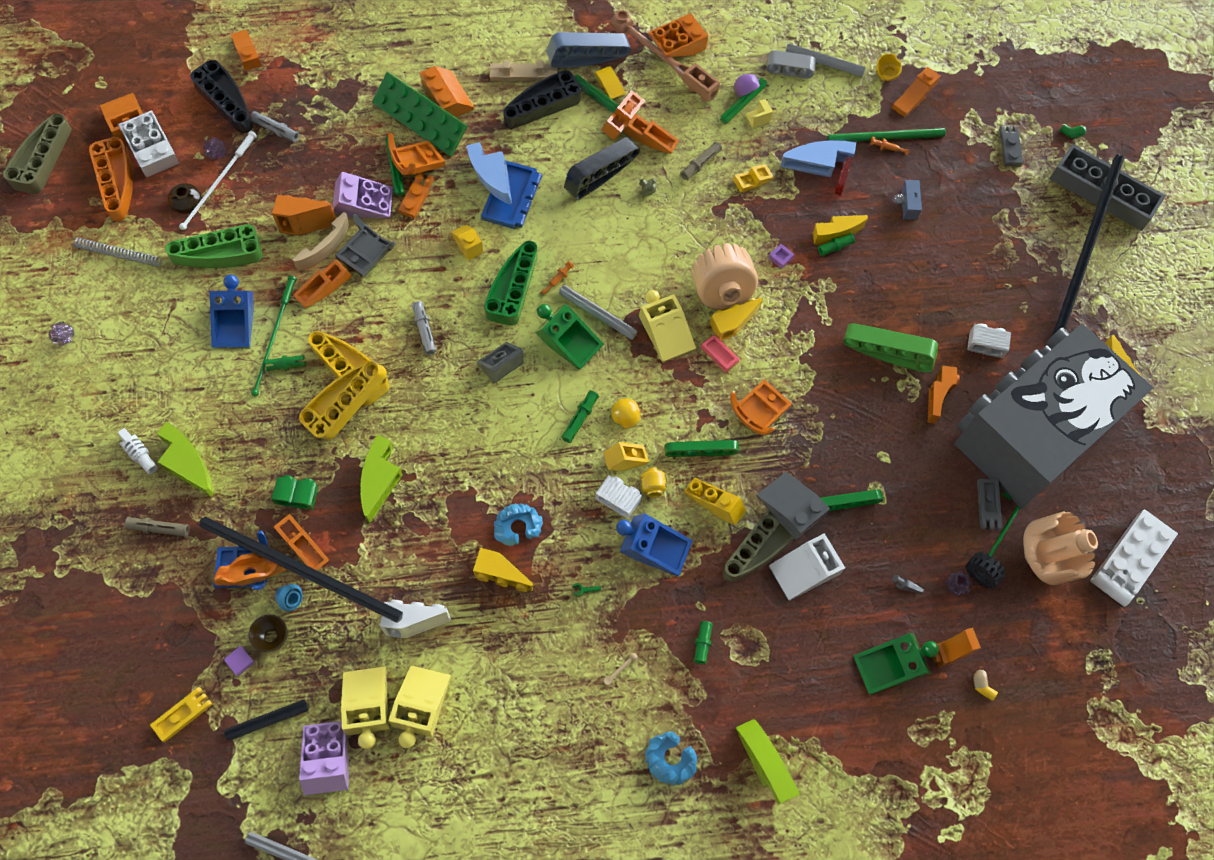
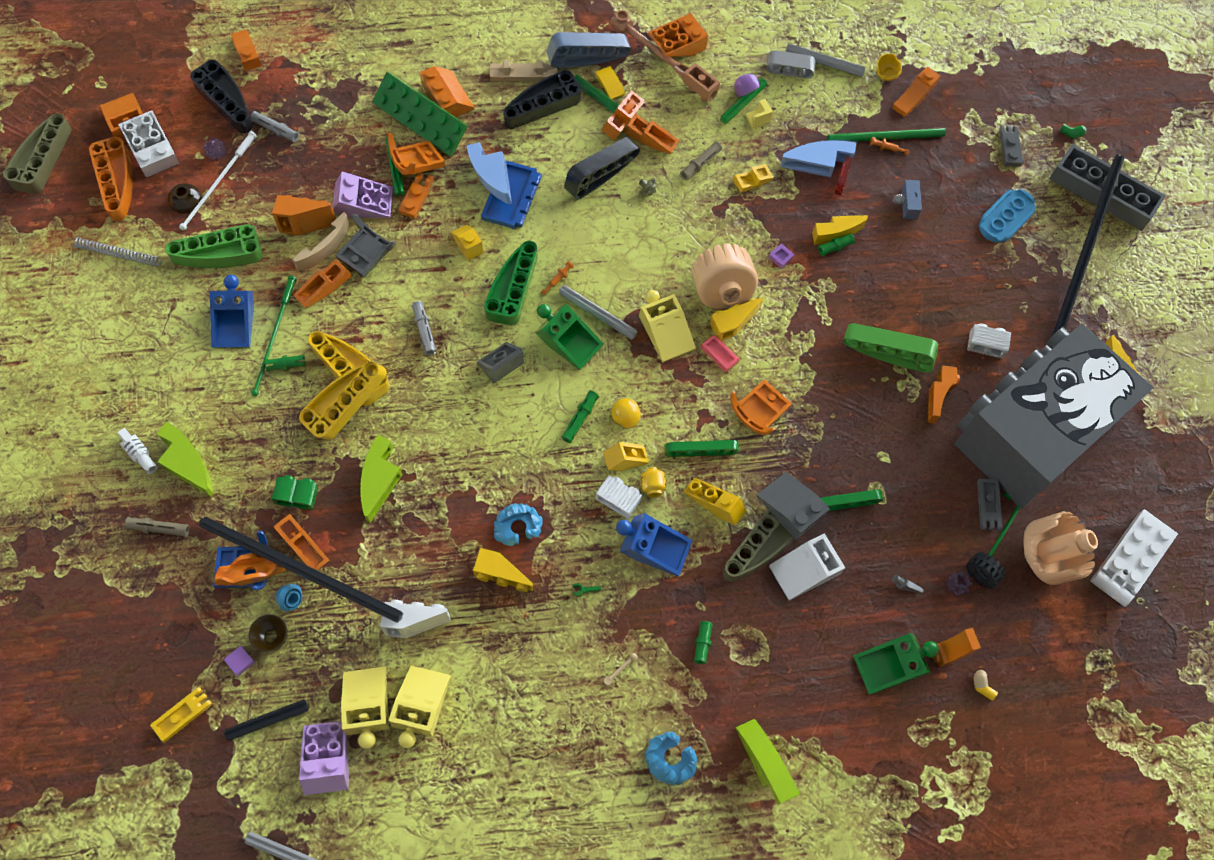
clear purple gear [48,321,74,346] -> none
none -> dark azure tile [979,189,1036,243]

